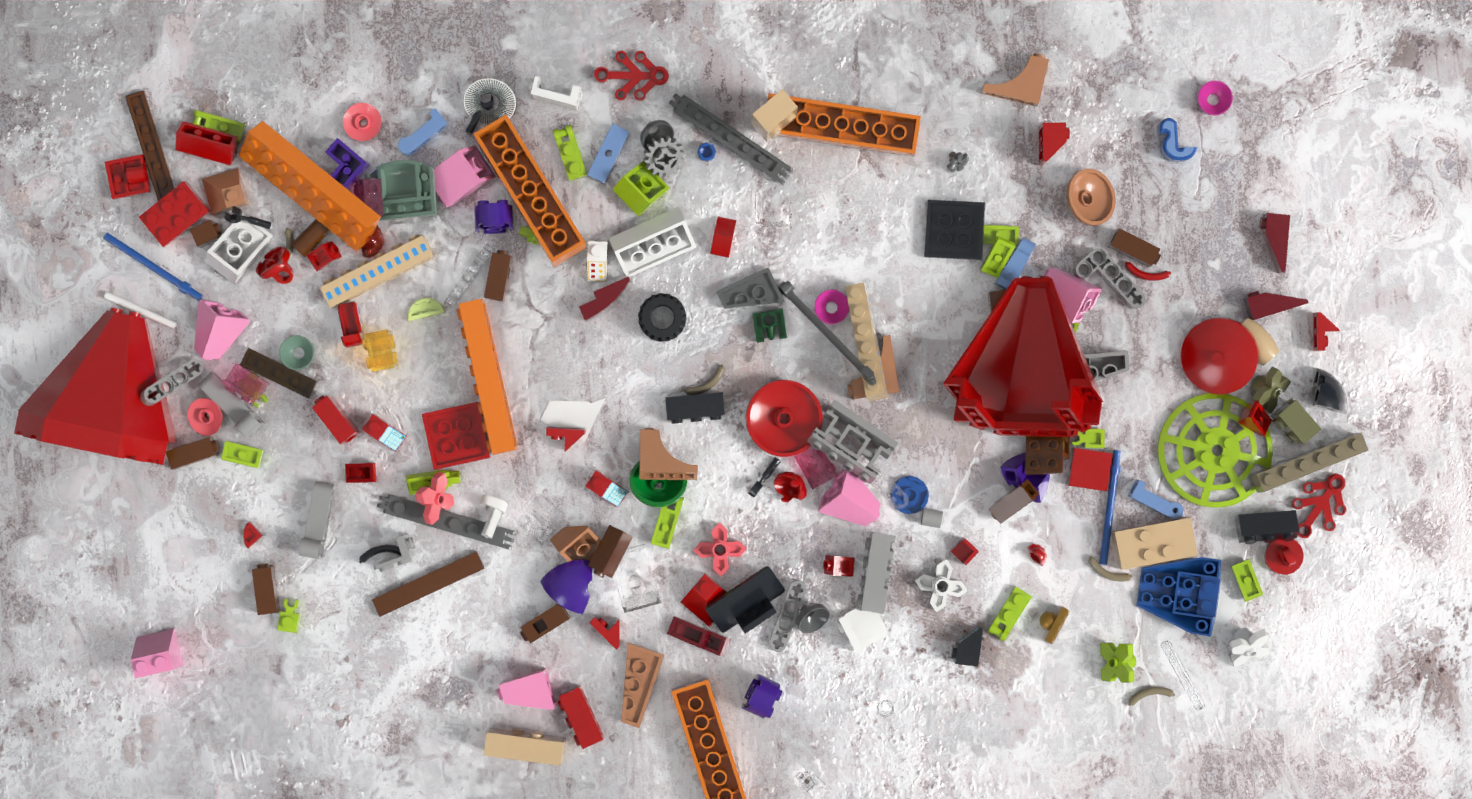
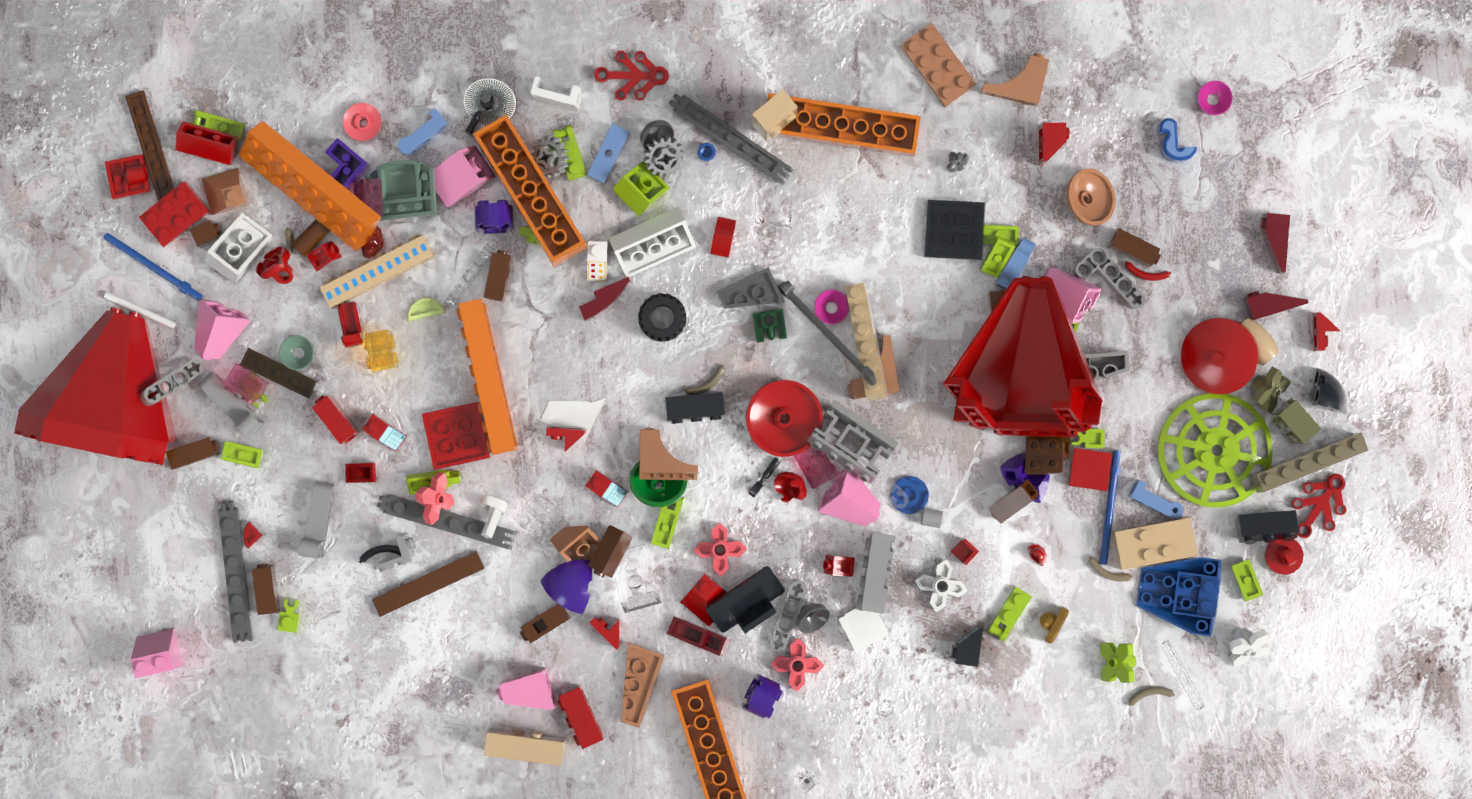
coral dish [188,398,223,436] -> none
black piece [224,206,271,229] -> none
red slope [1238,401,1272,437] -> none
none -> dark grey hinge [218,500,253,643]
none -> light grey gear [531,135,570,177]
none -> coral plant [771,638,824,691]
none -> nougat plate [900,22,976,107]

